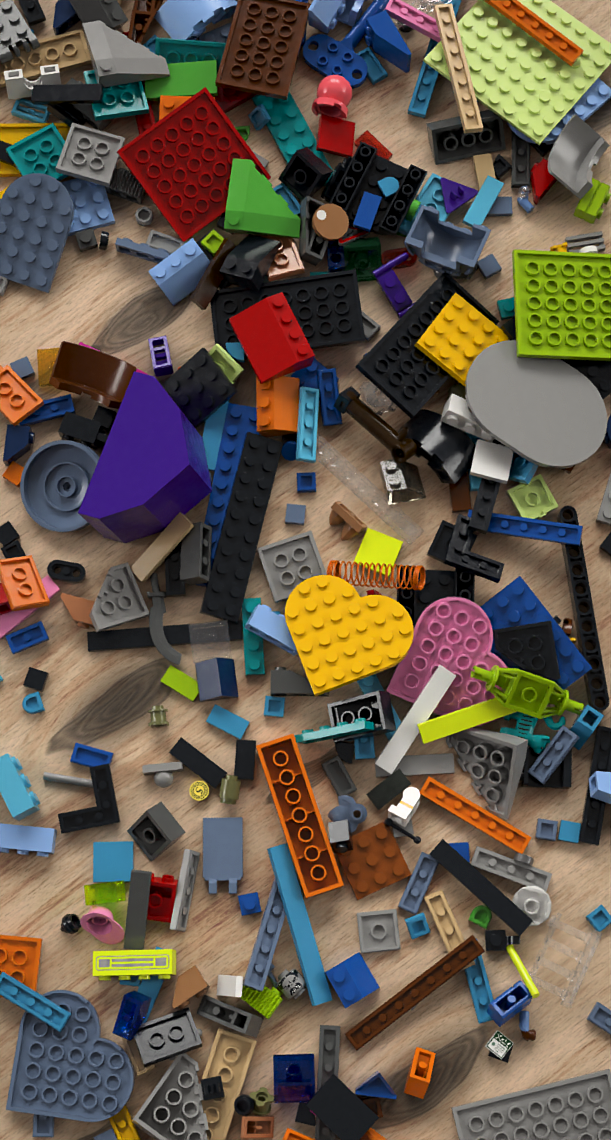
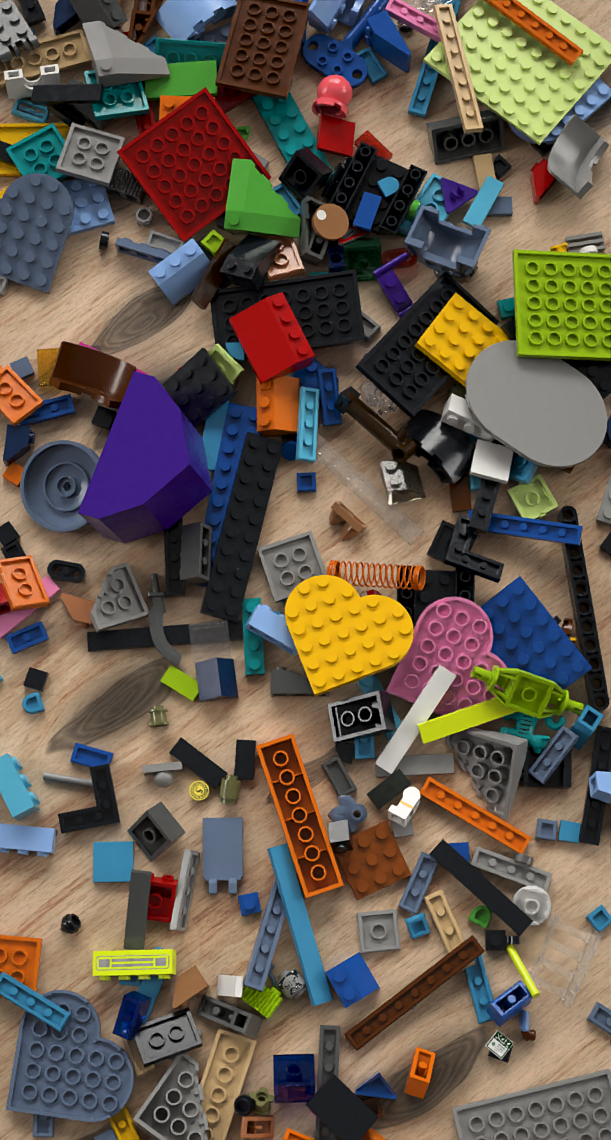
black hinge [58,411,108,449] -> none
dark grey plate [75,228,98,252] -> none
bright pink piece [80,905,124,944] -> none
clear neon green brick [84,880,127,906] -> none
tan tile [130,512,194,582] -> none
dark purple slope [148,335,174,377] -> none
black tile [201,1076,225,1101] -> none
dark azure tile [206,704,250,740] -> none
dark azure tile [248,104,271,130] -> none
dark azure tile [264,696,285,718] -> none
sand blue tile [285,504,306,525] -> none
teal plate [295,718,374,744] -> none
black tile [295,1101,315,1126] -> none
neon yellow tile [354,528,403,577] -> none
black hinge [384,818,421,844] -> none
sand blue tile [476,254,502,280] -> none
black plate [493,621,561,680] -> none
dark grey tile [511,131,530,188] -> none
arm [517,185,534,213] -> none
lime brick [574,178,611,224] -> none

